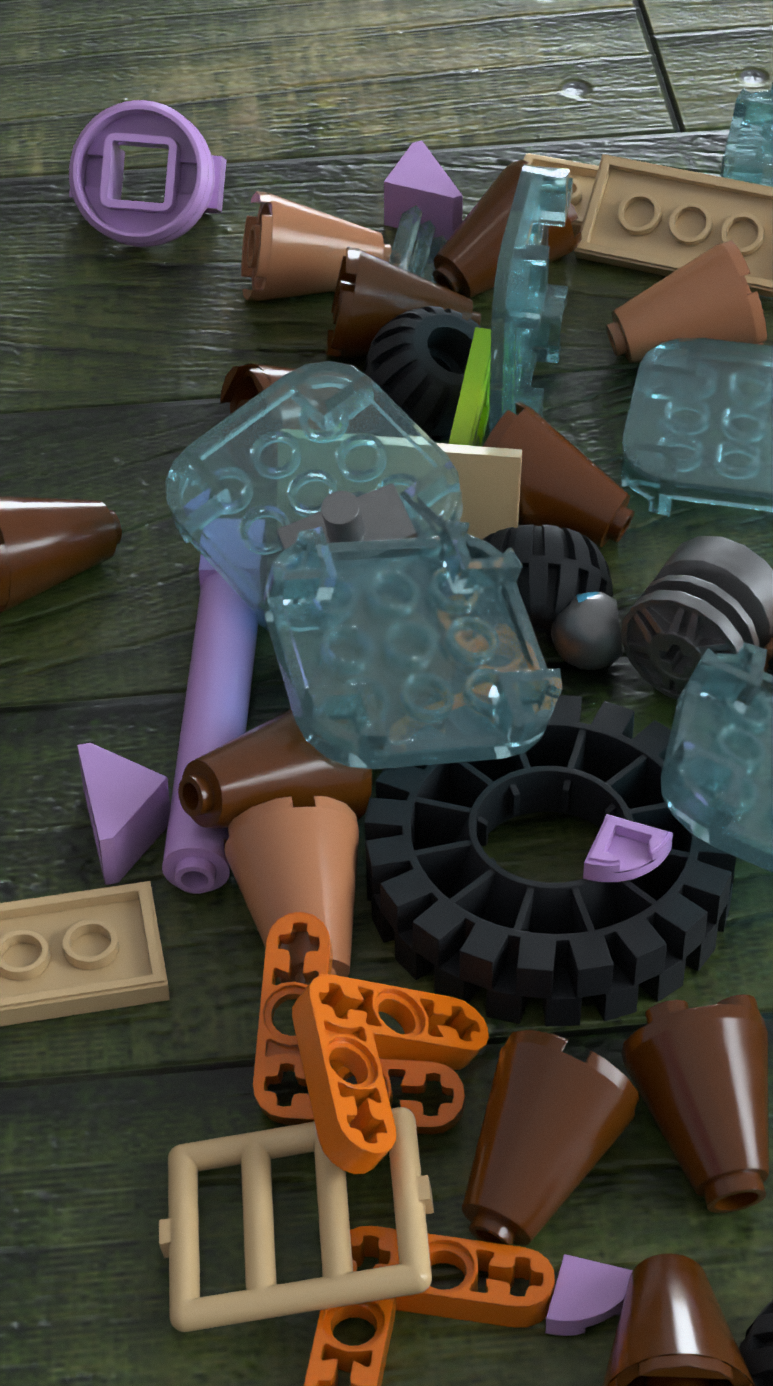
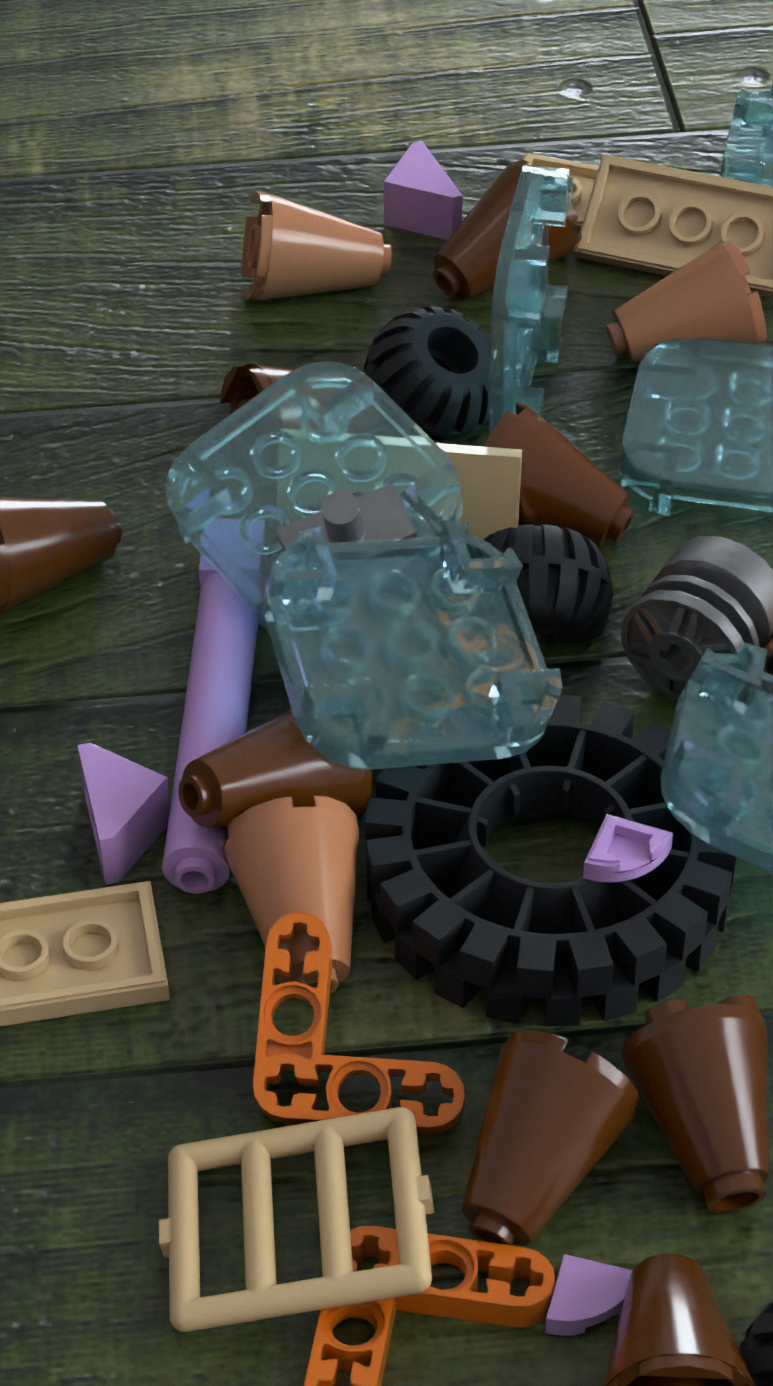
lavender piece [69,100,226,247] -> none
orange beam [292,974,489,1174] -> none
reddish brown cone [326,247,481,359] -> none
clear light blue tile [389,205,447,283] -> none
lime tile [448,327,502,446] -> none
flat silver piece [551,592,623,670] -> none

